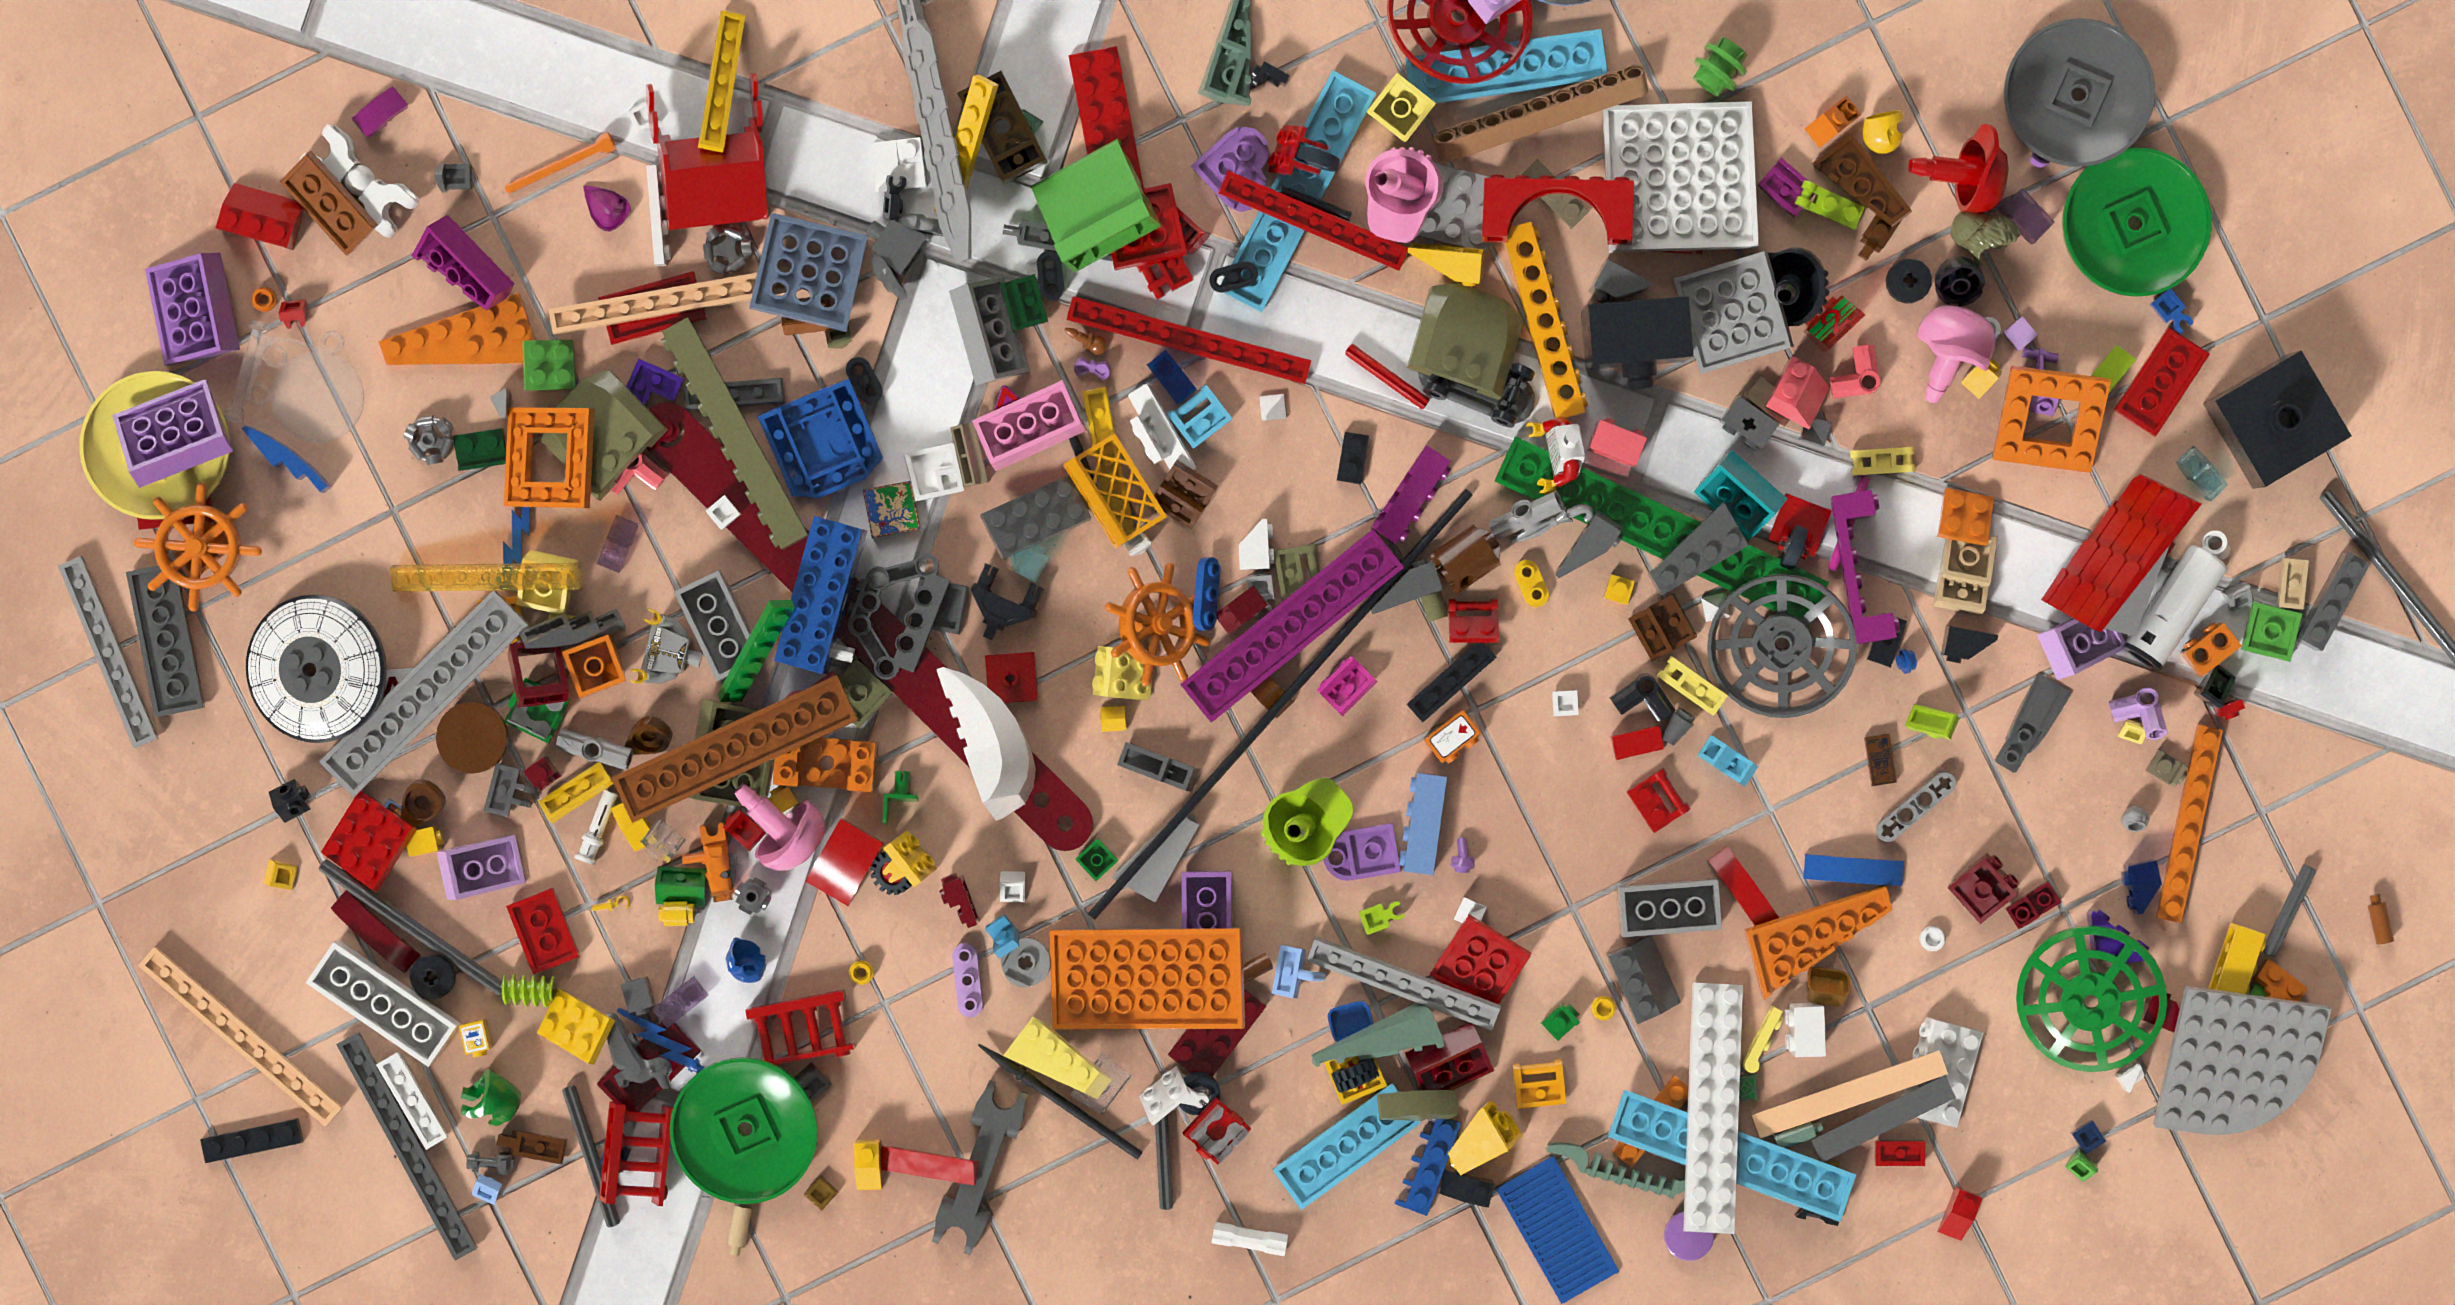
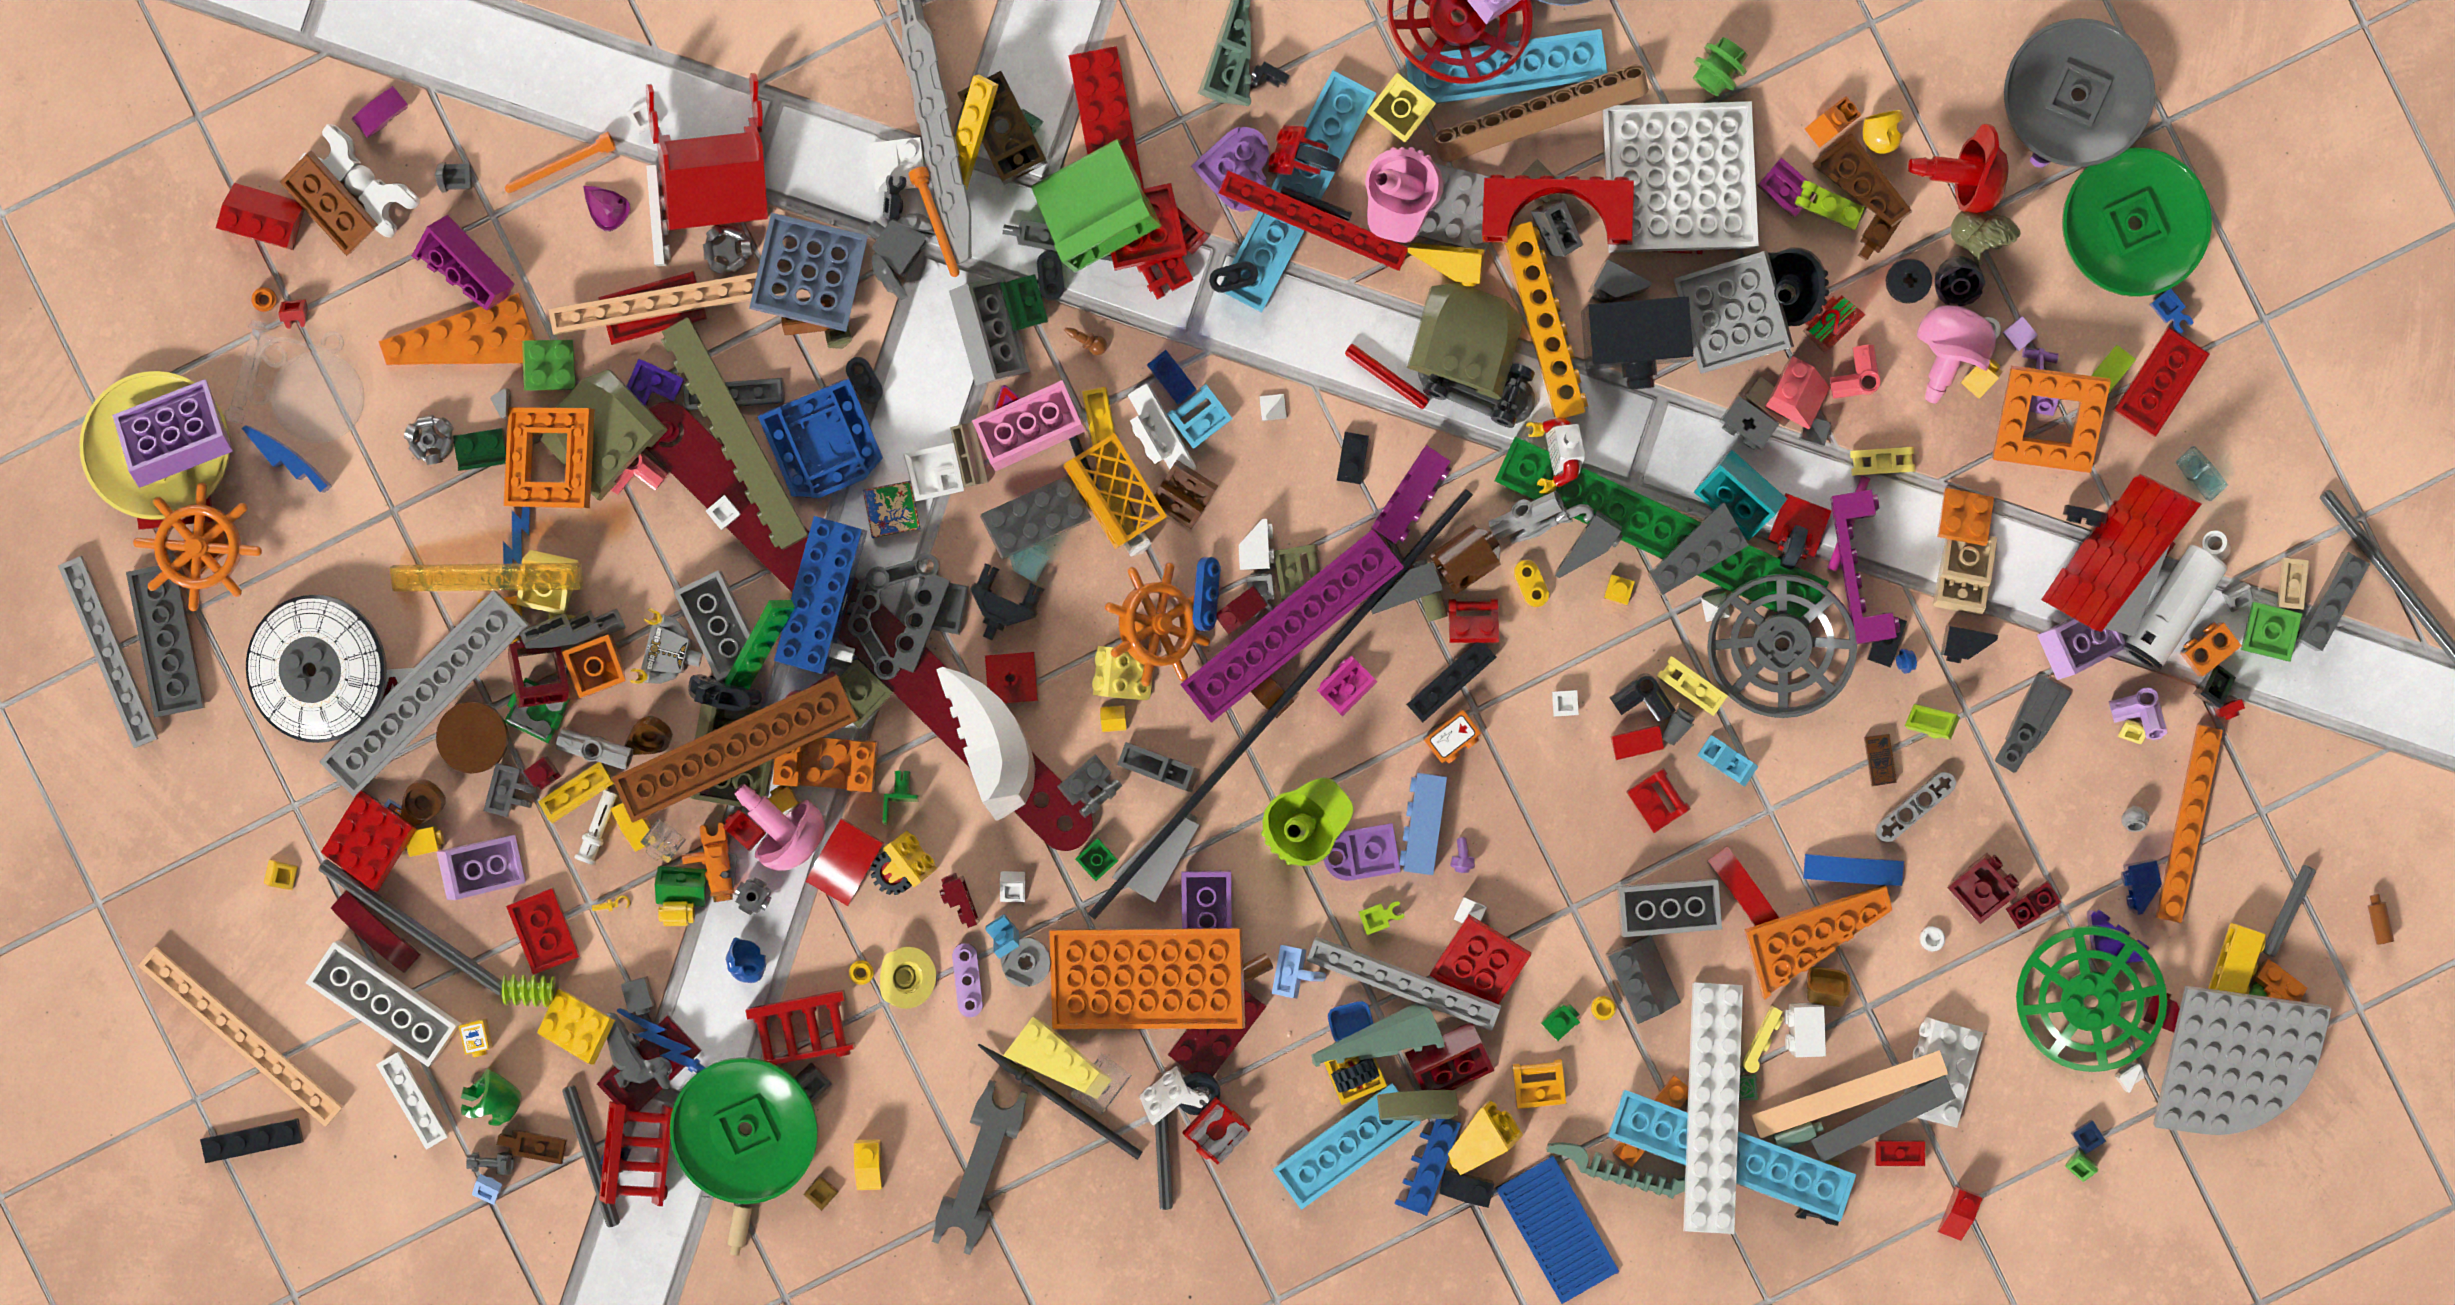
medium lavender slope [145,252,240,366] -> none
black brick [269,779,311,823] -> none
dark grey plate [336,1032,478,1261] -> none
black piece [409,955,456,1000] -> none
slope [597,515,639,573] -> none
clear purple slope [652,976,709,1028] -> none
yellow plate [698,10,745,152] -> none
slope [881,1145,979,1186] -> none
red plate [1066,296,1312,385] -> none
medium lavender piece [1074,357,1111,380] -> none
white axle [1211,1222,1288,1256] -> none
coral container [1586,418,1647,467] -> none
reddish brown slope [1628,593,1697,662] -> none
medium lavender tile [1664,1211,1714,1261] -> none
clear purple piece [1997,188,2055,244] -> none
dark tan bracket [2145,750,2188,787] -> none
black brick [2203,350,2352,489] -> none
none -> black connector [688,674,762,711]
none -> light yellow hat [880,947,936,1009]
none -> orange piece [908,167,960,277]
none -> dark grey plate [1057,754,1122,818]
none -> dark grey brick [1531,200,1584,257]
none -> black plate [2063,505,2109,528]

